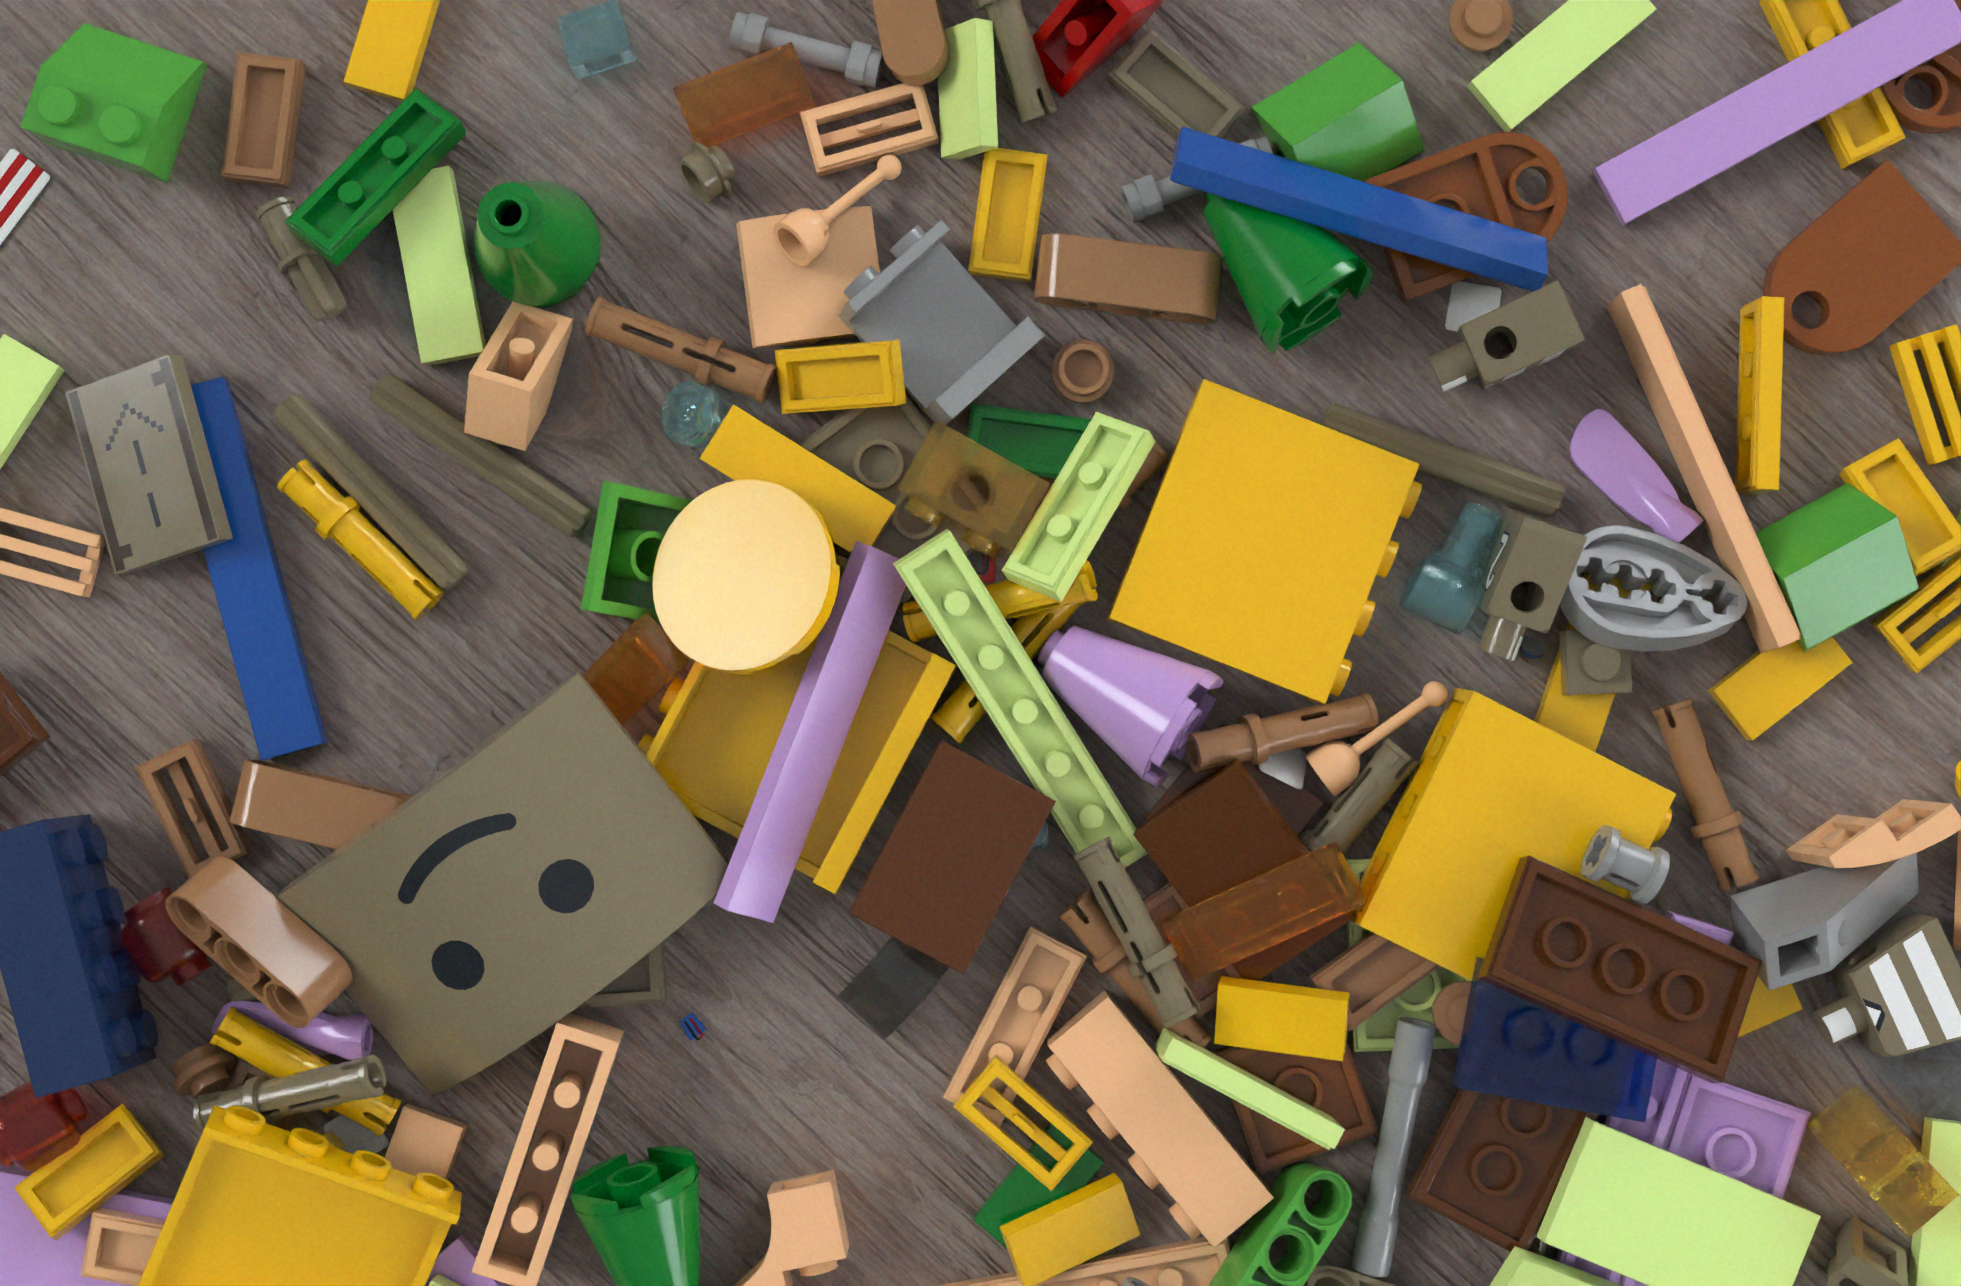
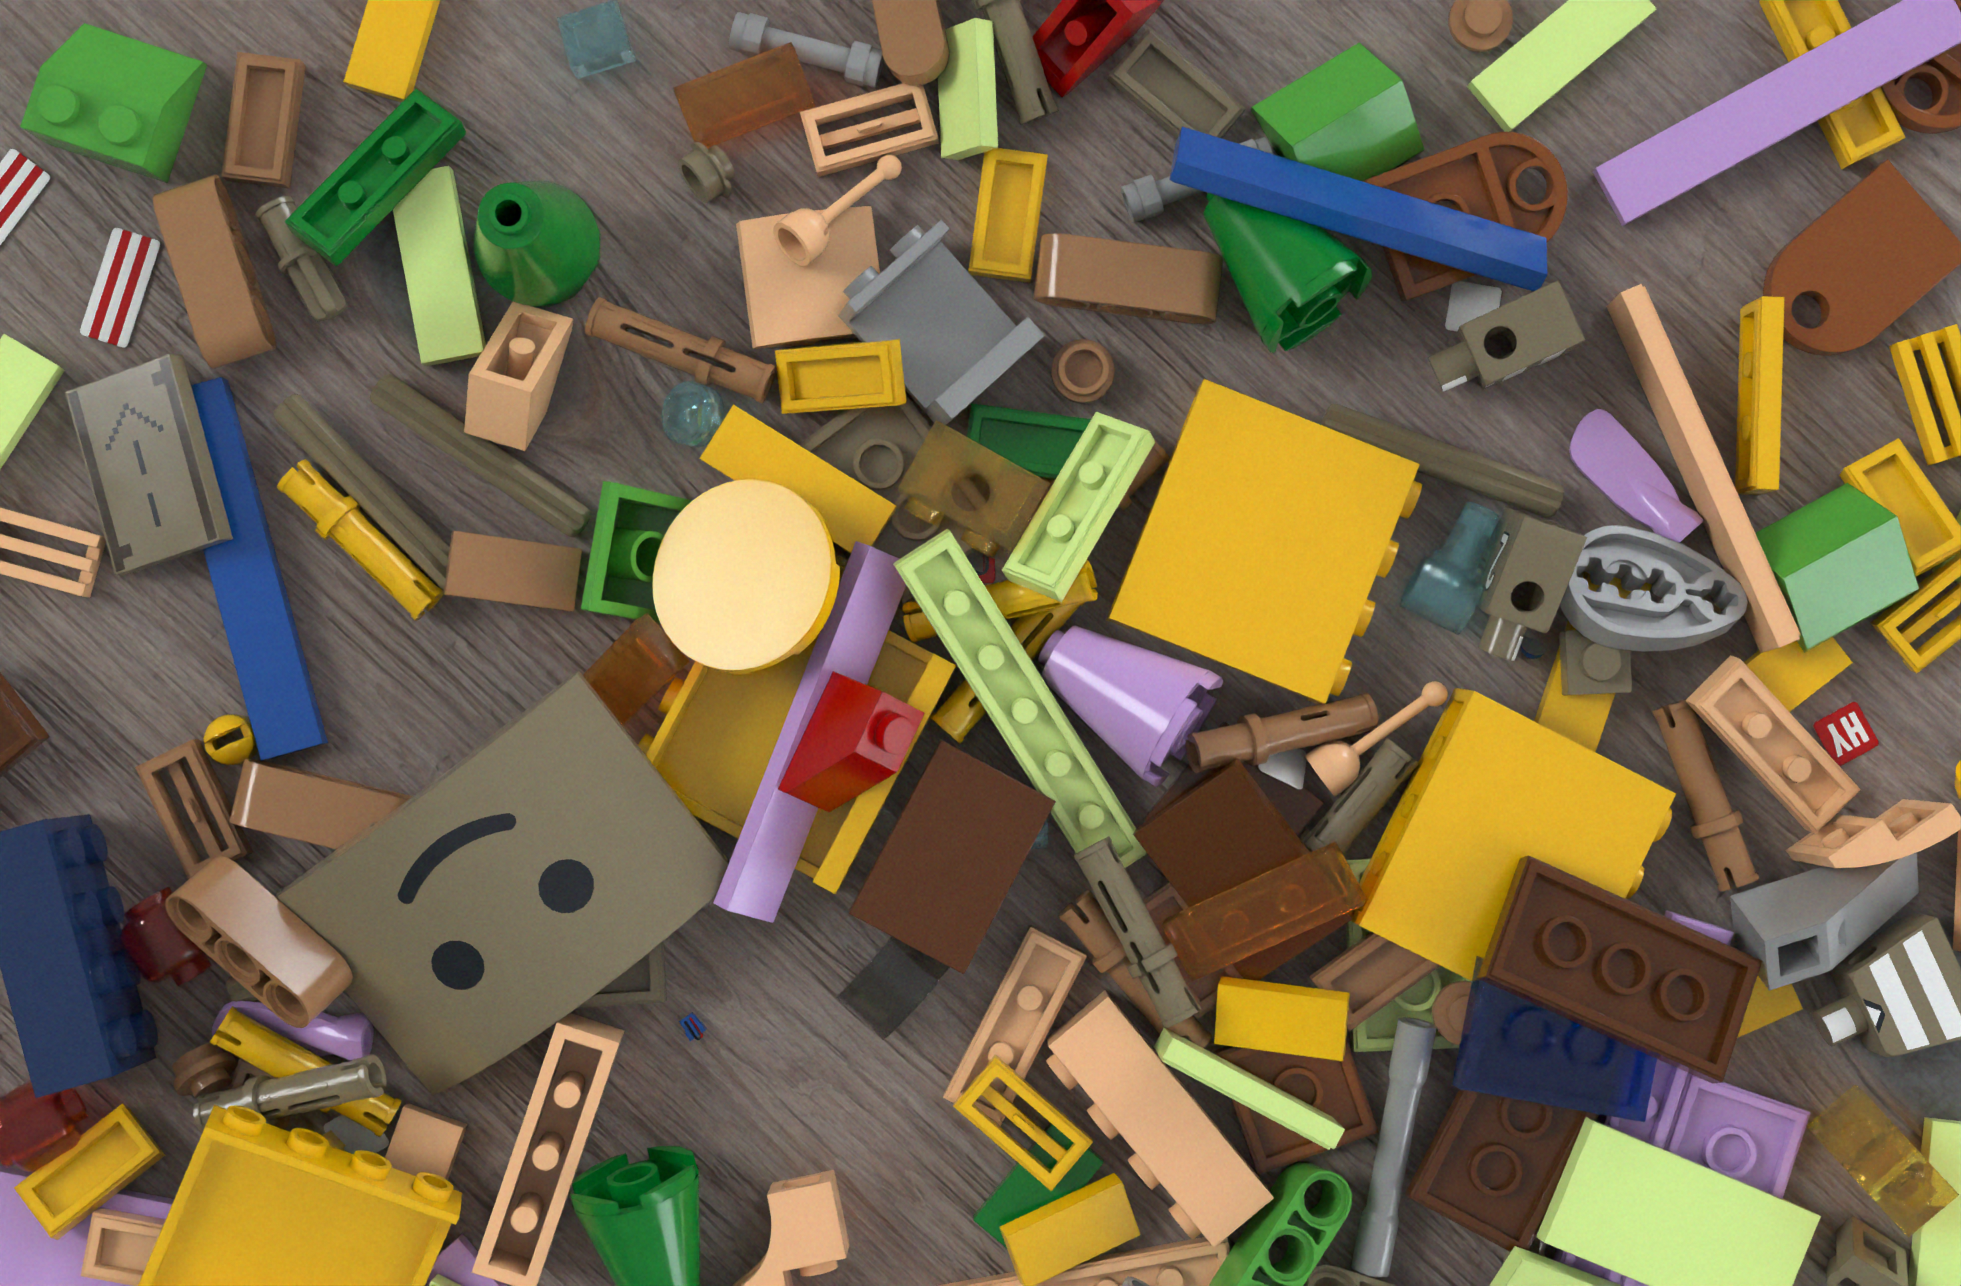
light grey bush [1581,825,1670,904] -> none
none -> sticker [80,228,160,348]
none -> medium nougat beam [153,175,276,369]
none -> yellow hinge [203,714,258,765]
none -> medium nougat tile [443,531,582,612]
none -> red slope [778,671,925,812]
none -> light nougat tile [1685,655,1861,835]
none -> red sticker [1813,702,1879,766]

